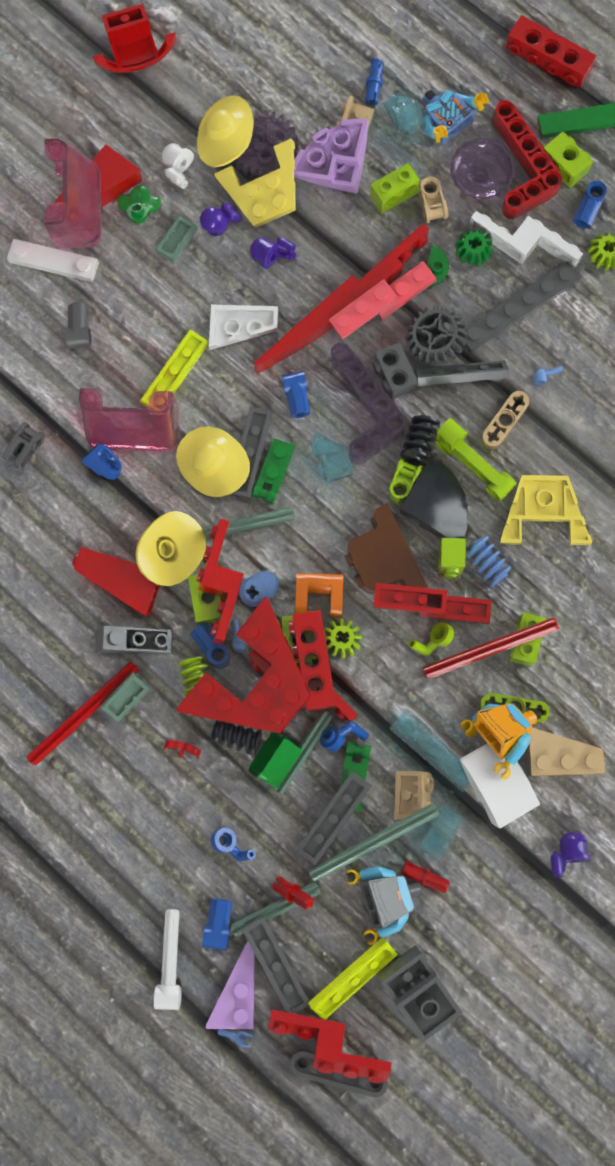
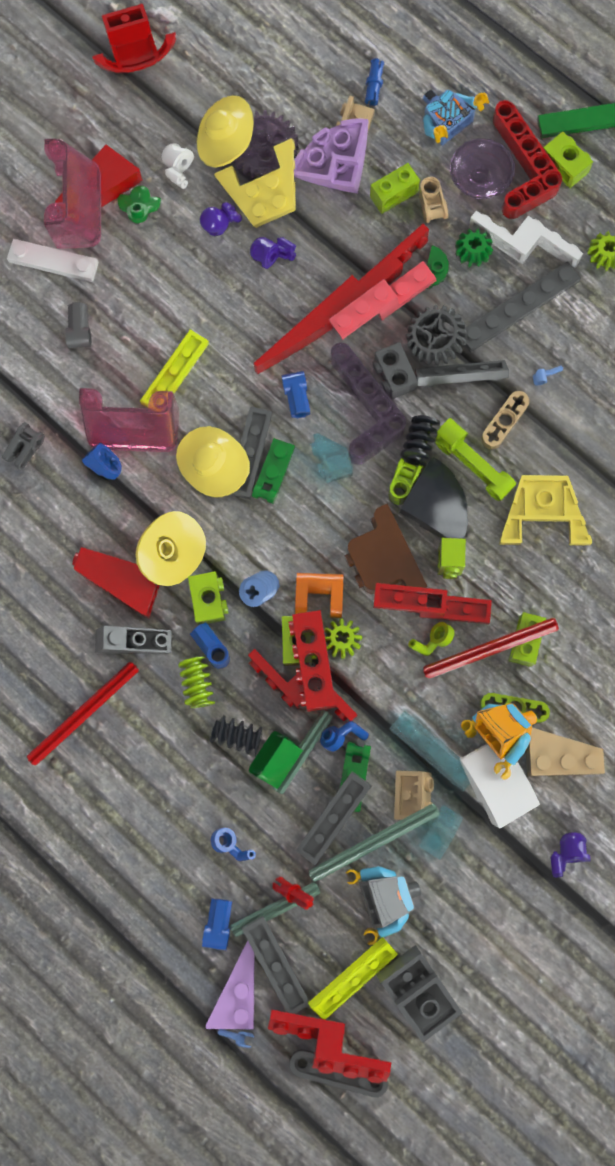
sand green plate [100,671,150,723] -> none
white axle [154,909,181,1010] -> none
sand green plate [155,215,198,264] -> none
red piece [163,740,201,760] -> none
red wing [176,597,311,734] -> none
red bracket [196,518,244,645] -> none
sand green axle [204,507,294,539] -> none
white wing [209,305,278,350] -> none
medium blue hand [232,620,246,653] -> none
clear light blue slope [383,93,425,136] -> none
red axle [400,860,450,893] -> none
medium blue piece [466,536,511,589] -> none
red brick [505,15,597,88] -> none
blue piece [572,181,607,229] -> none

